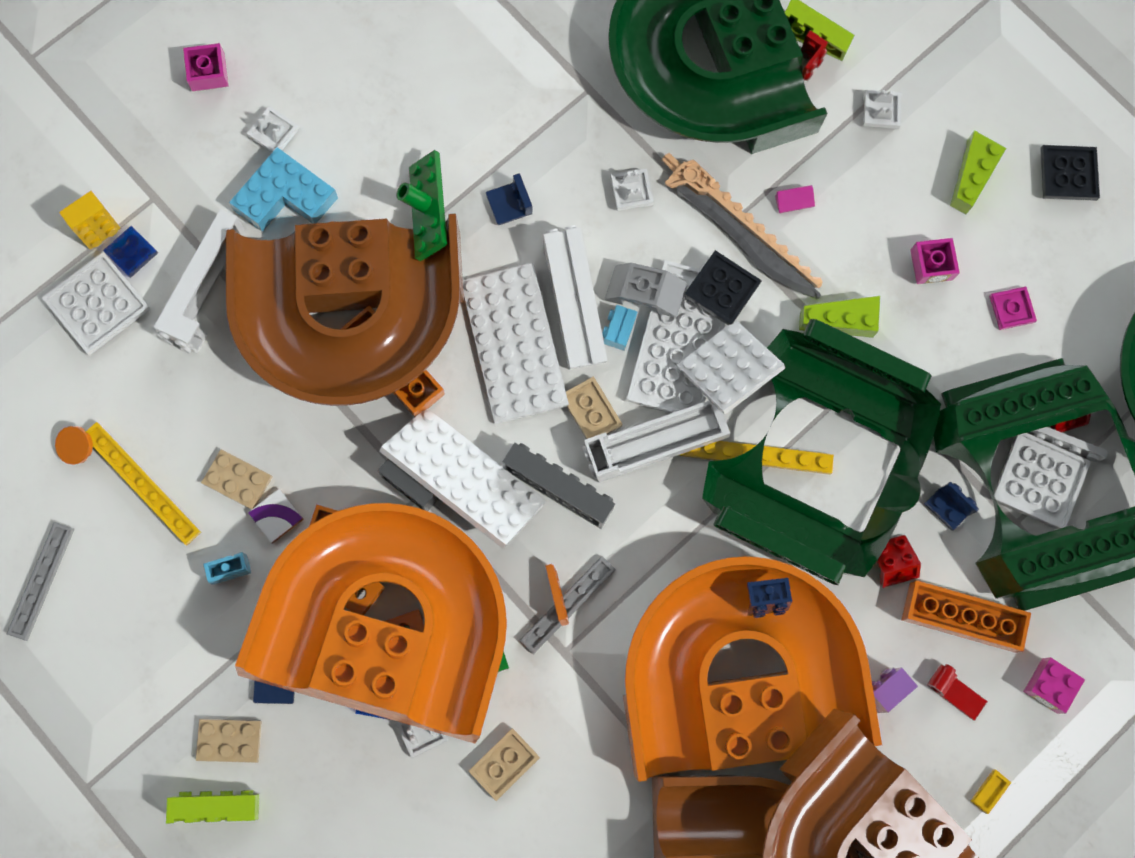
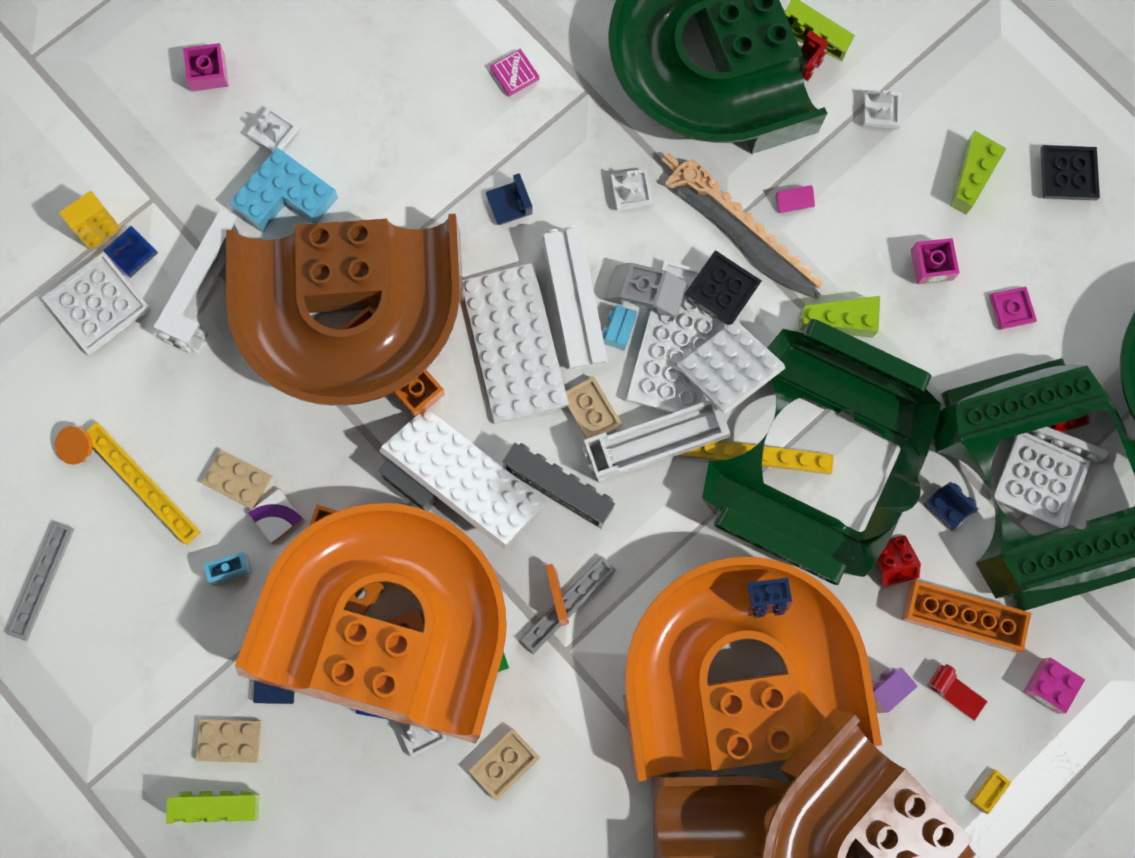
green plate [396,150,447,261] -> none
none -> dark pink tile [490,48,540,97]

